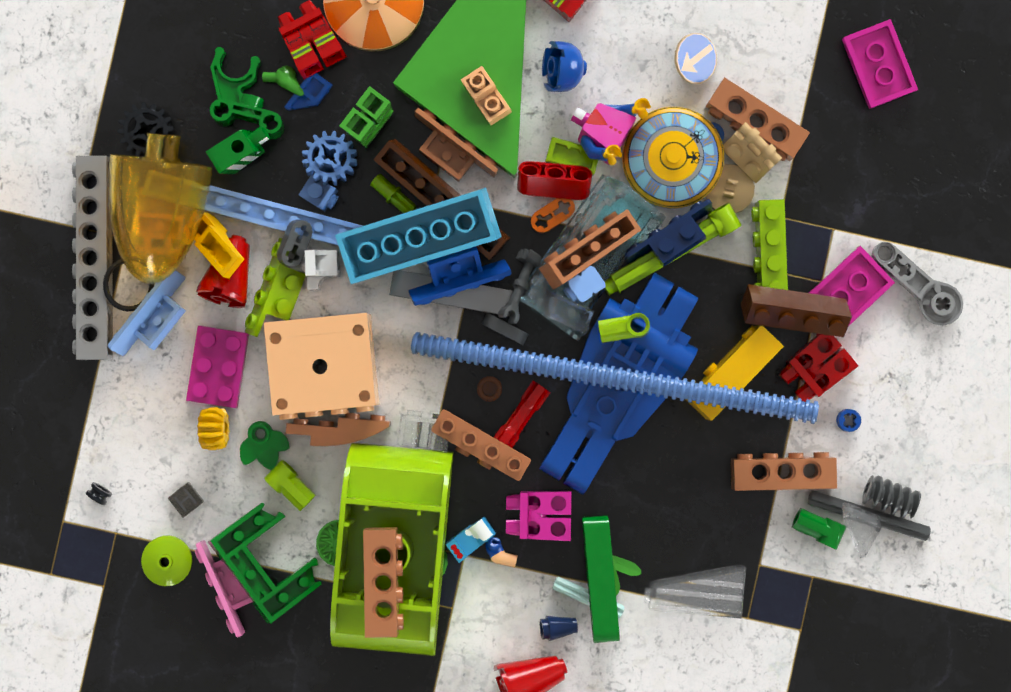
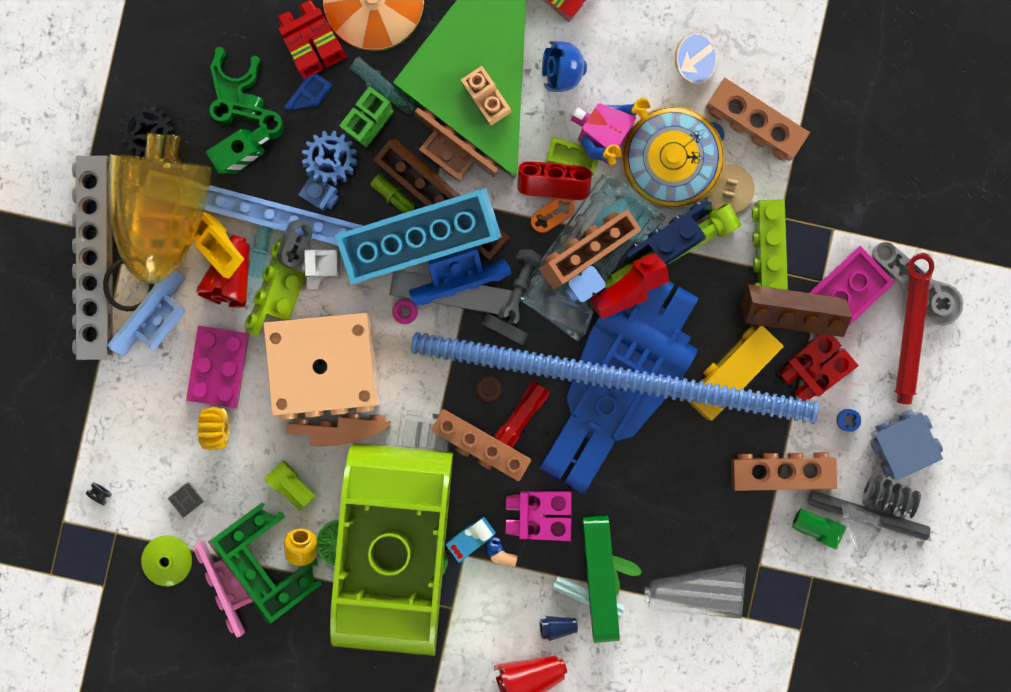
green plate [240,421,290,470] -> none
bright green animal [262,66,304,96] -> none
nougat brick [363,527,404,638] -> none
lime piece [598,313,650,343] -> none
tan plate [723,122,782,183] -> none
dark pink plate [842,19,918,109] -> none
none -> clear light blue axle [248,226,273,278]
none -> yellow head [284,528,317,566]
none -> clear light blue pin [349,56,418,117]
none -> dark pink plate [392,299,418,324]
none -> red slope [590,253,669,319]
none -> sand blue brick [870,410,943,480]
none -> red piece [894,253,935,405]

